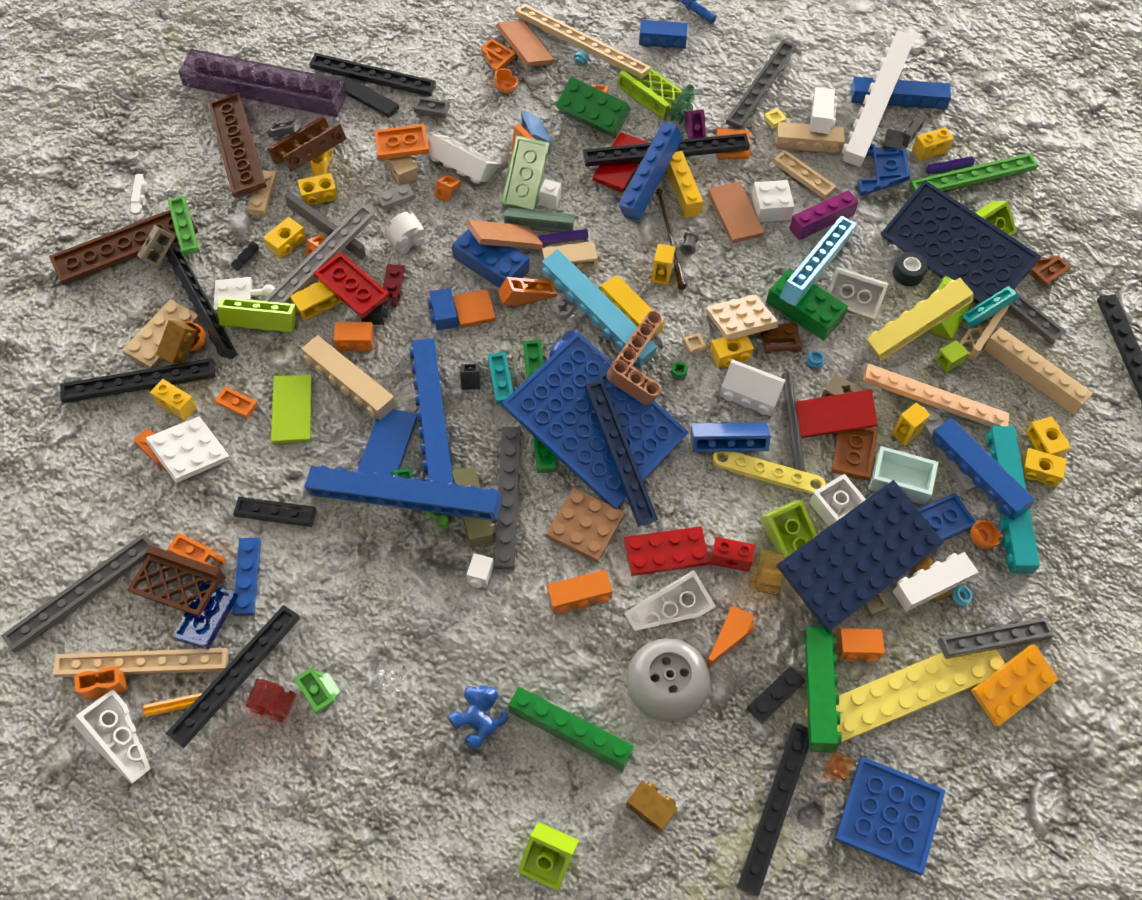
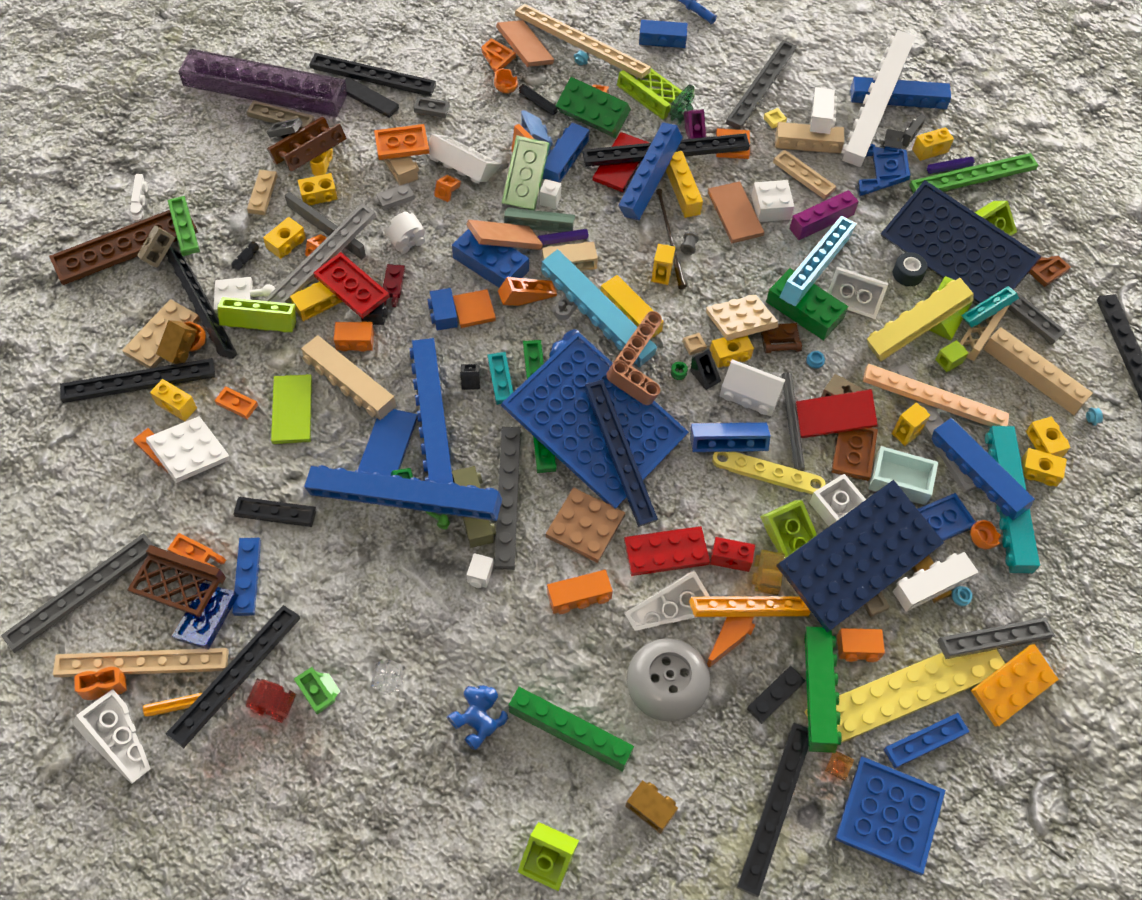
reddish brown plate [208,92,267,198] -> none
none -> dark tan plate [247,100,315,130]
none -> black axle [519,84,558,115]
none -> blue brick [542,122,590,183]
none -> light orange tile [689,596,811,617]
none -> black slope [690,348,721,390]
none -> blue plate [883,713,970,769]
none -> medium azure plate [1086,407,1103,426]

